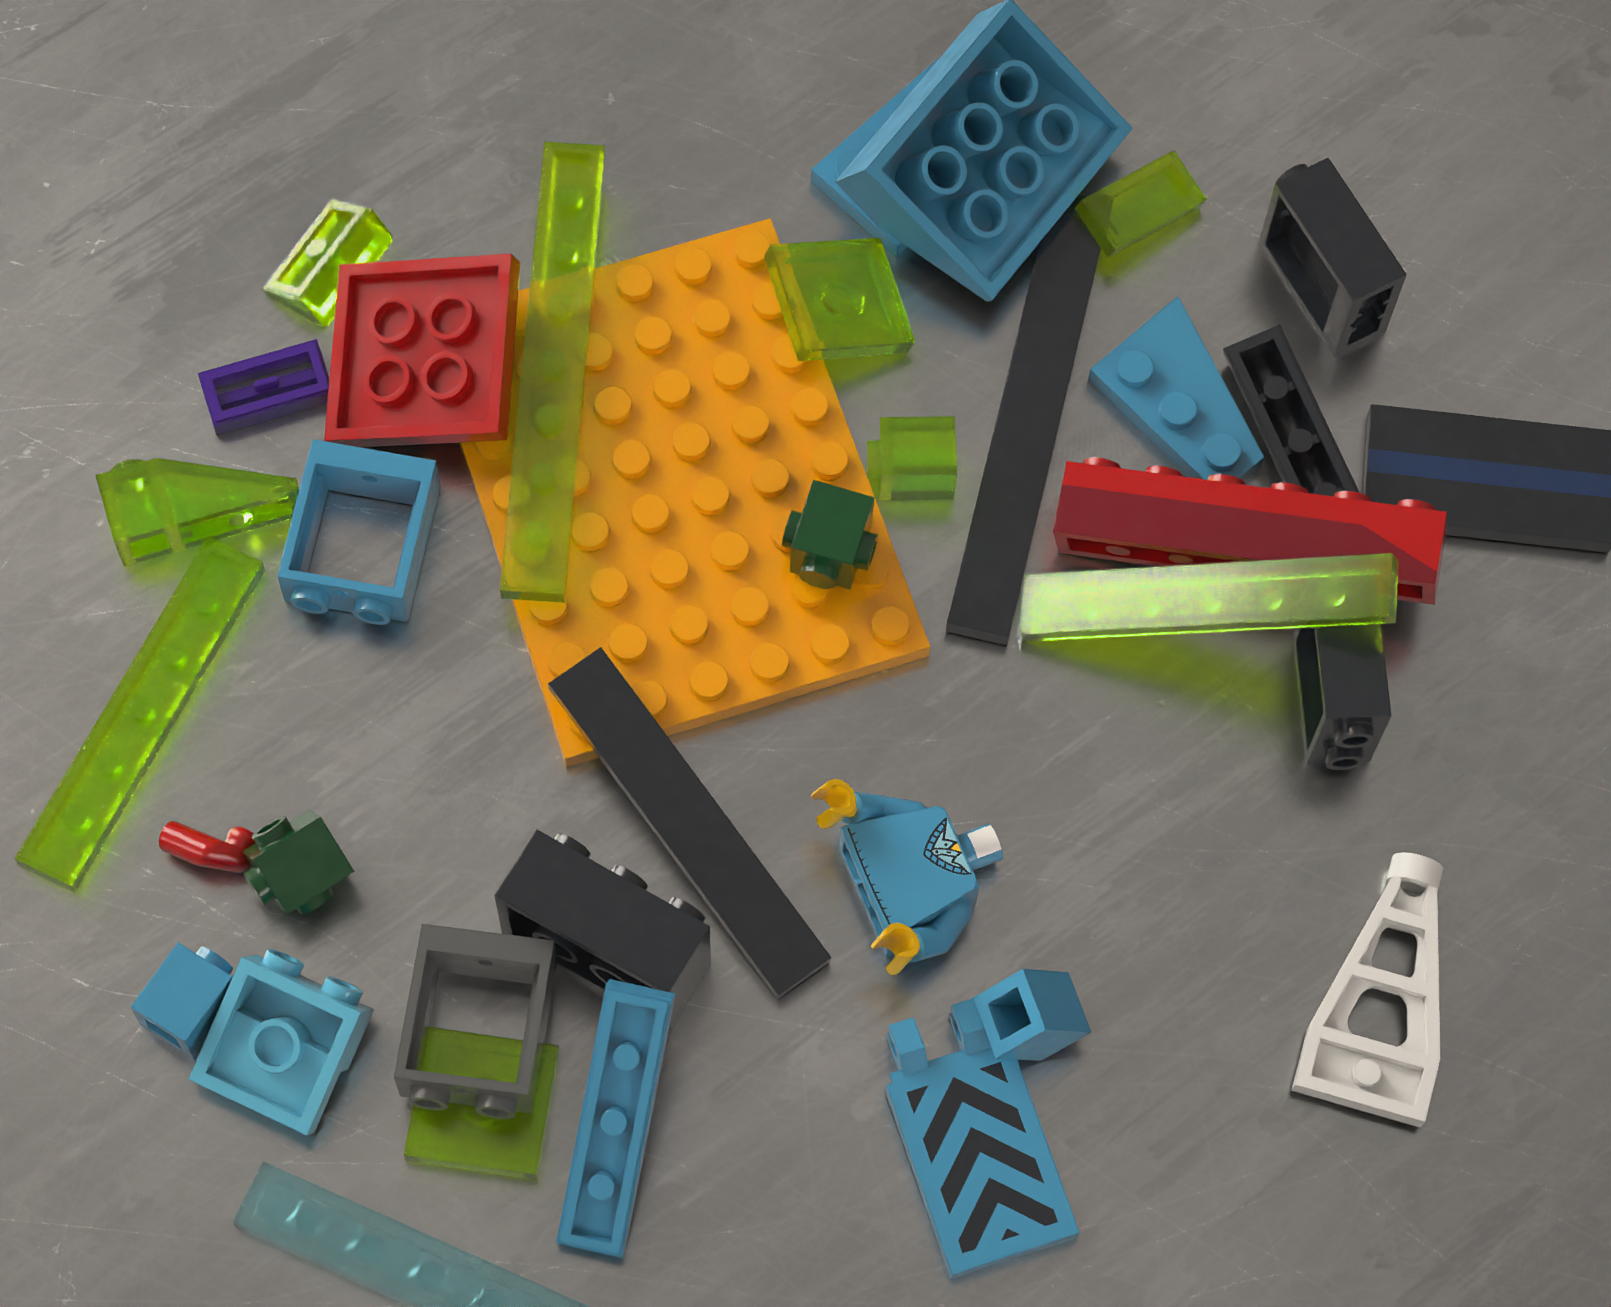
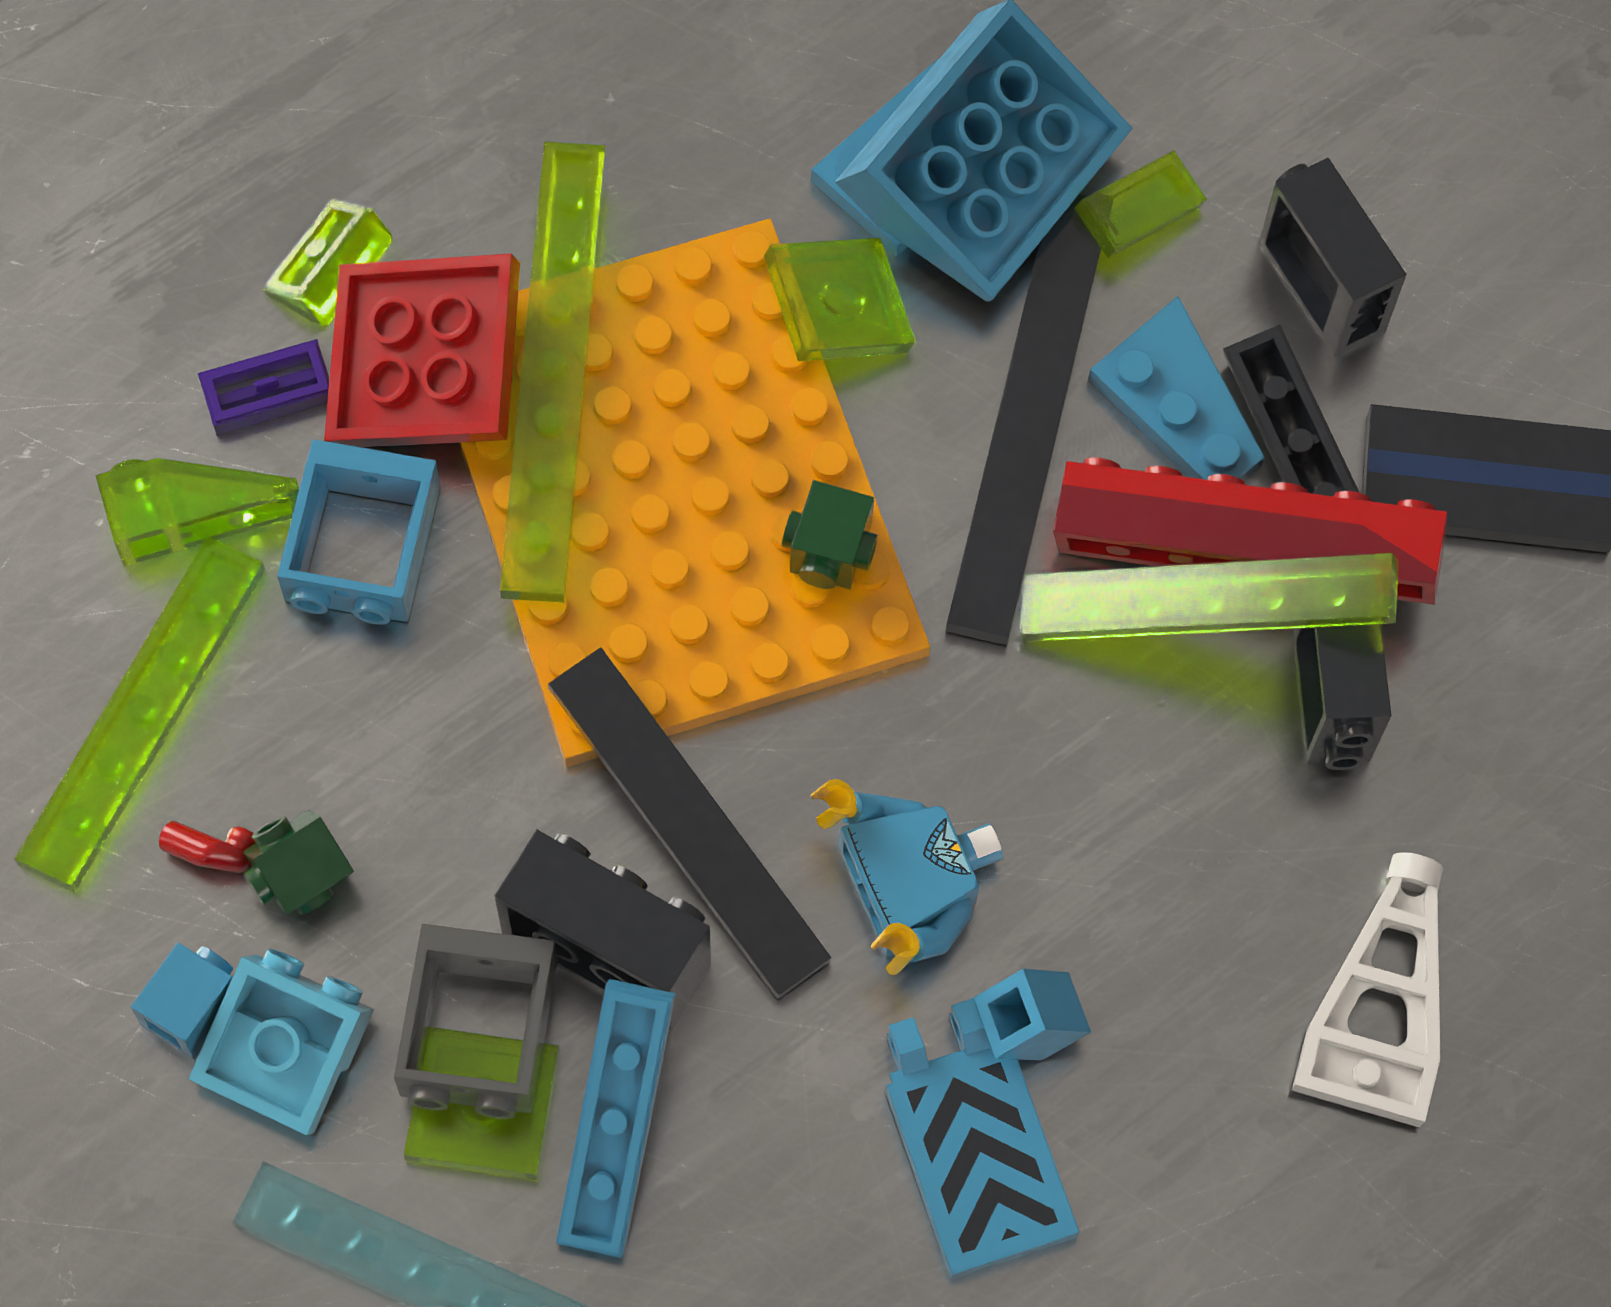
clear neon green brick [866,416,957,500] -> none

